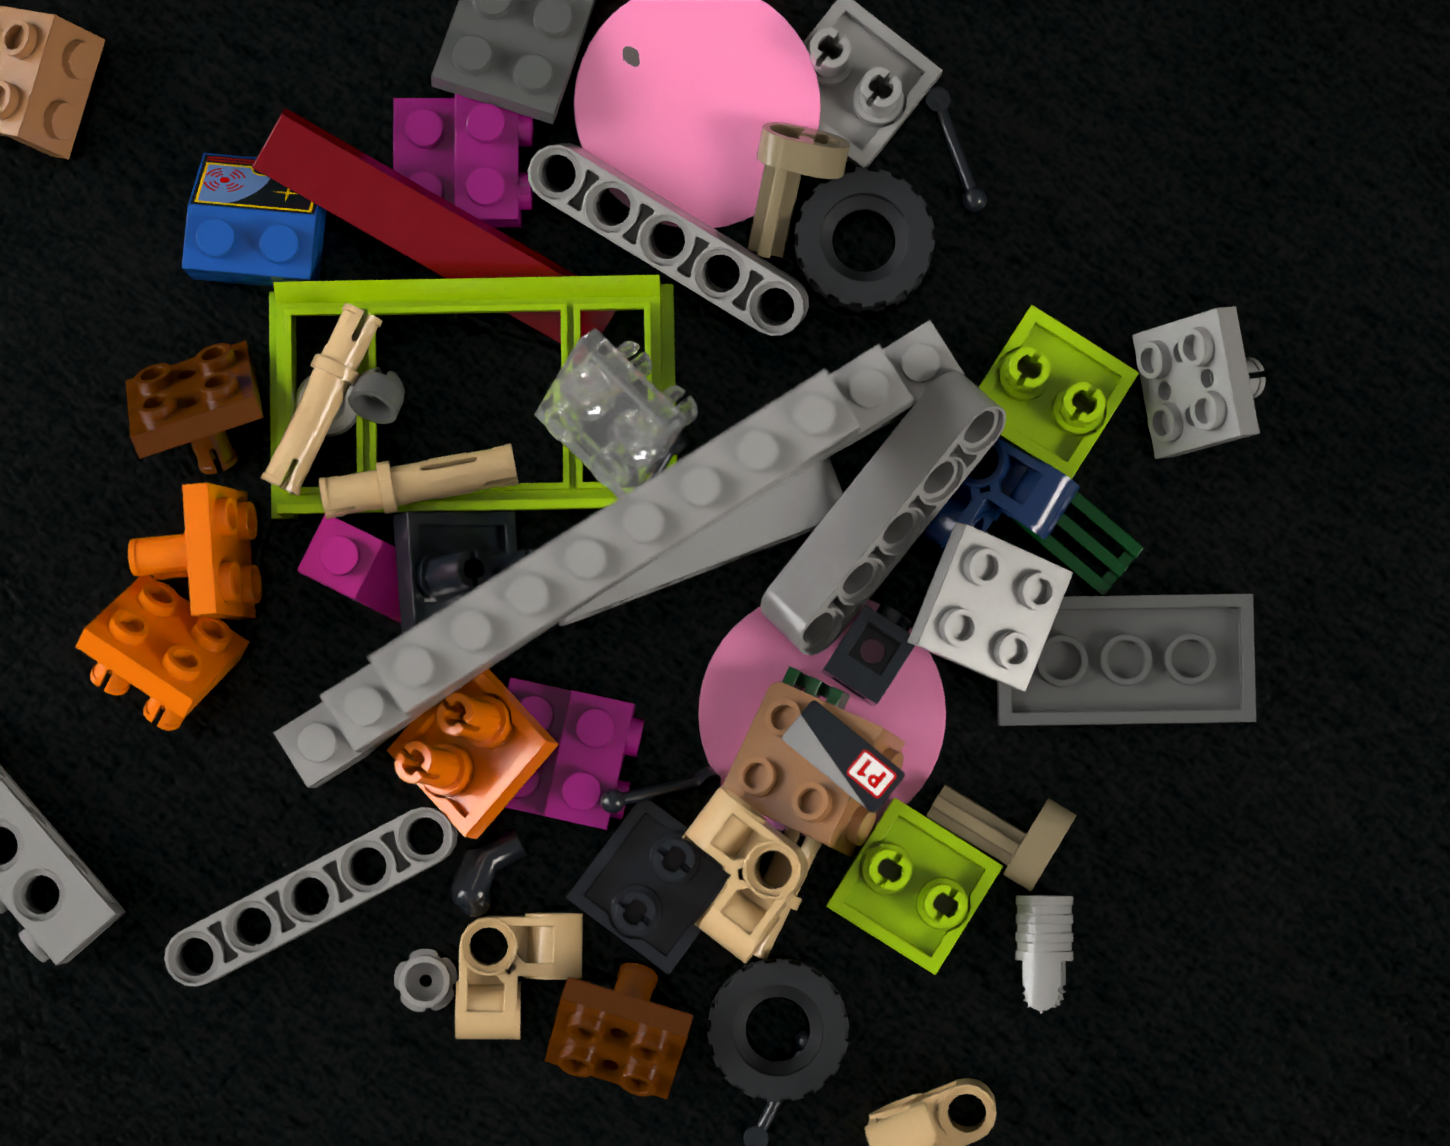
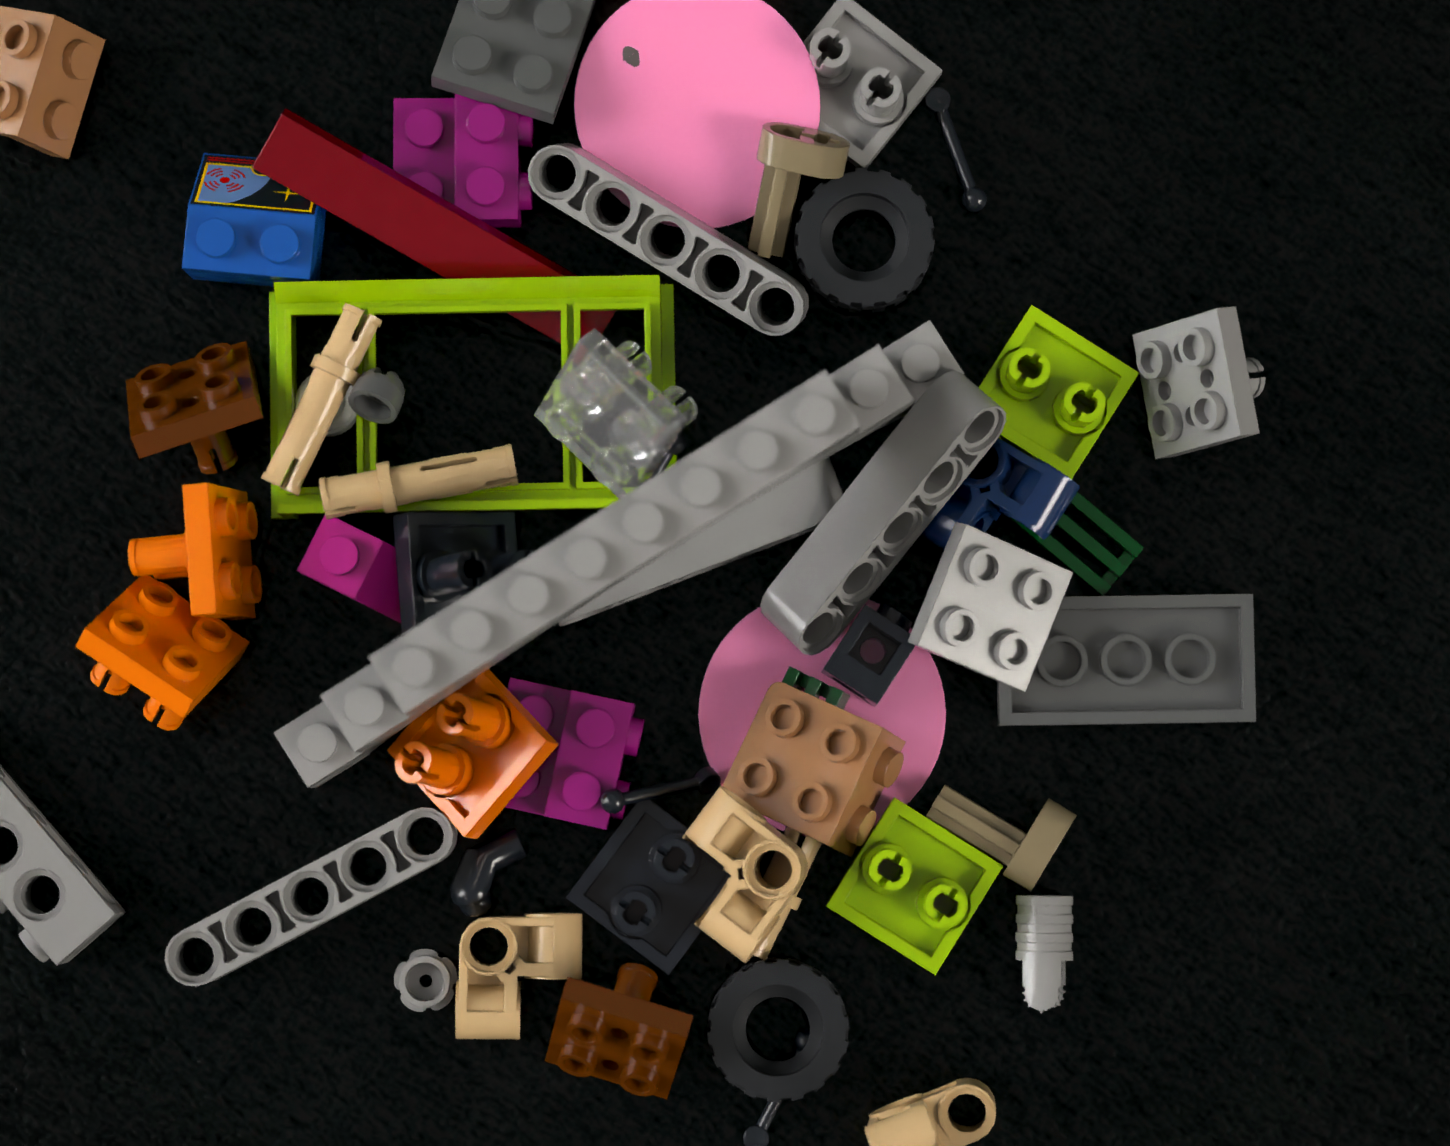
sticker [782,700,905,813] -> none

